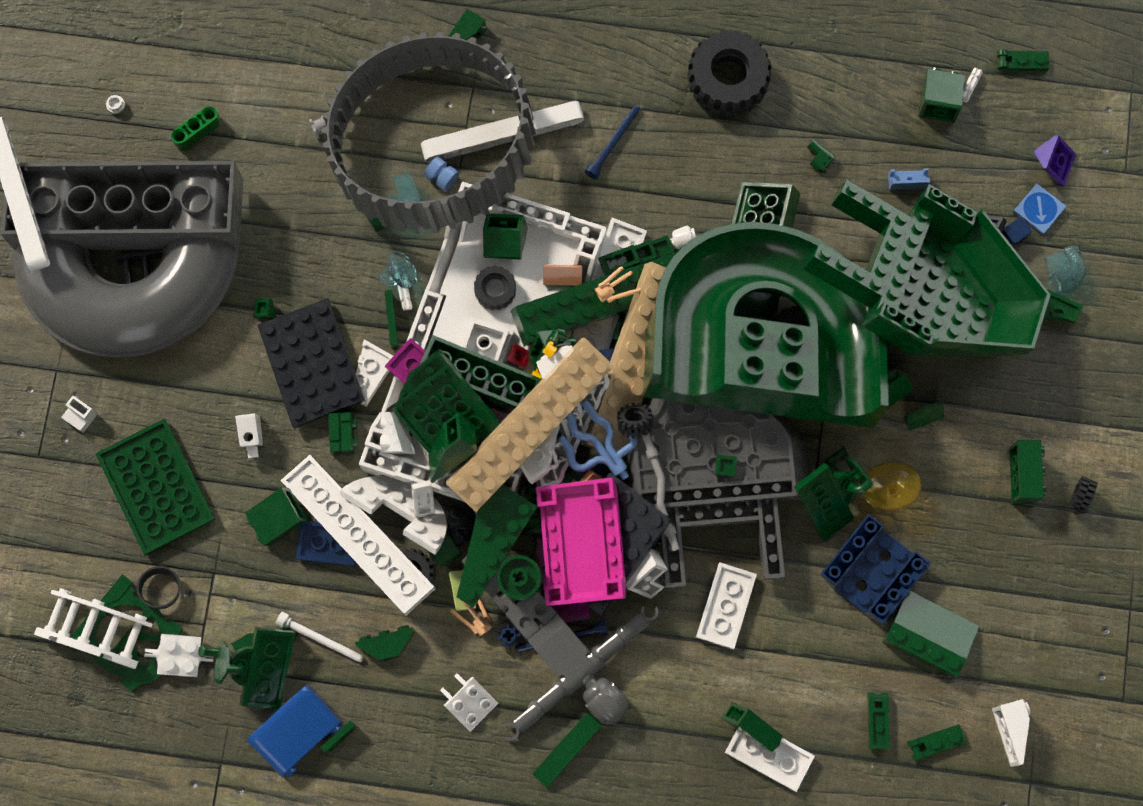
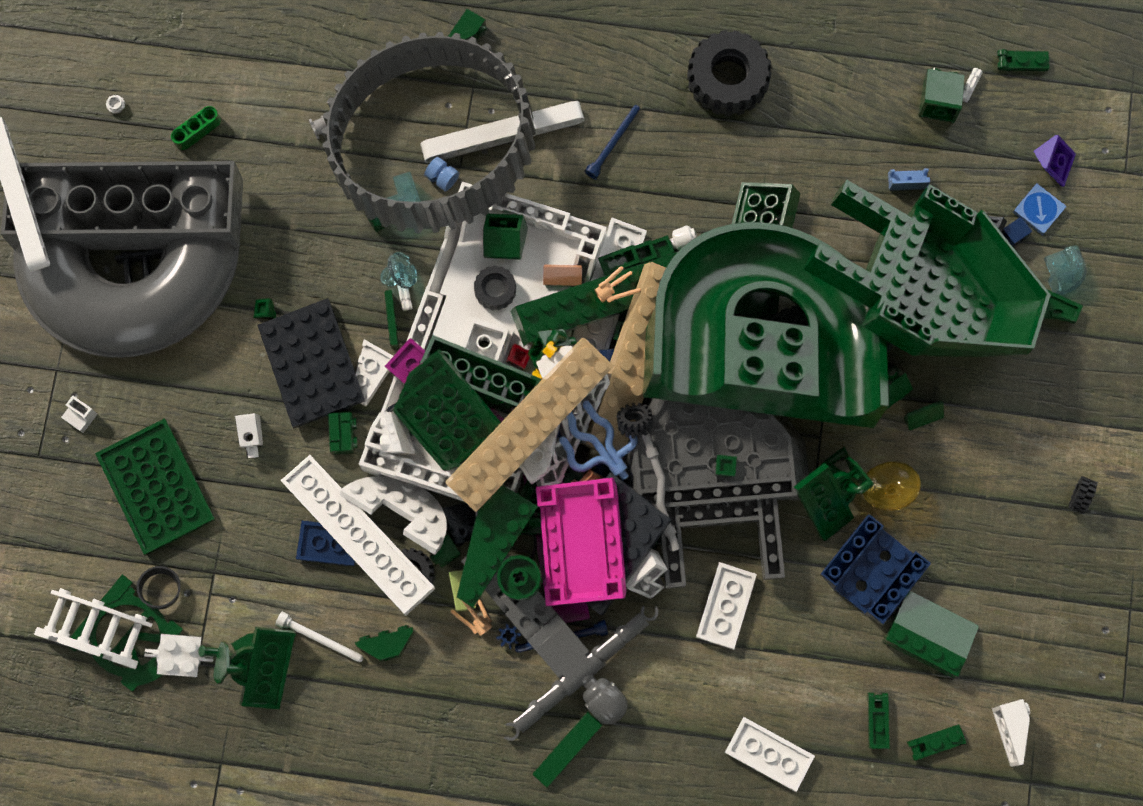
dark green brick [245,488,308,546] -> none
blue windscreen [247,685,343,778] -> none
dark green tile [320,720,357,754] -> none
white plate [411,480,435,518] -> none
dark green slope [428,412,477,483] -> none
white plate [440,674,498,732] -> none
dark green slope [721,702,783,753] -> none
dark green piece [807,139,836,174] -> none
dark green brick [1009,440,1046,505] -> none

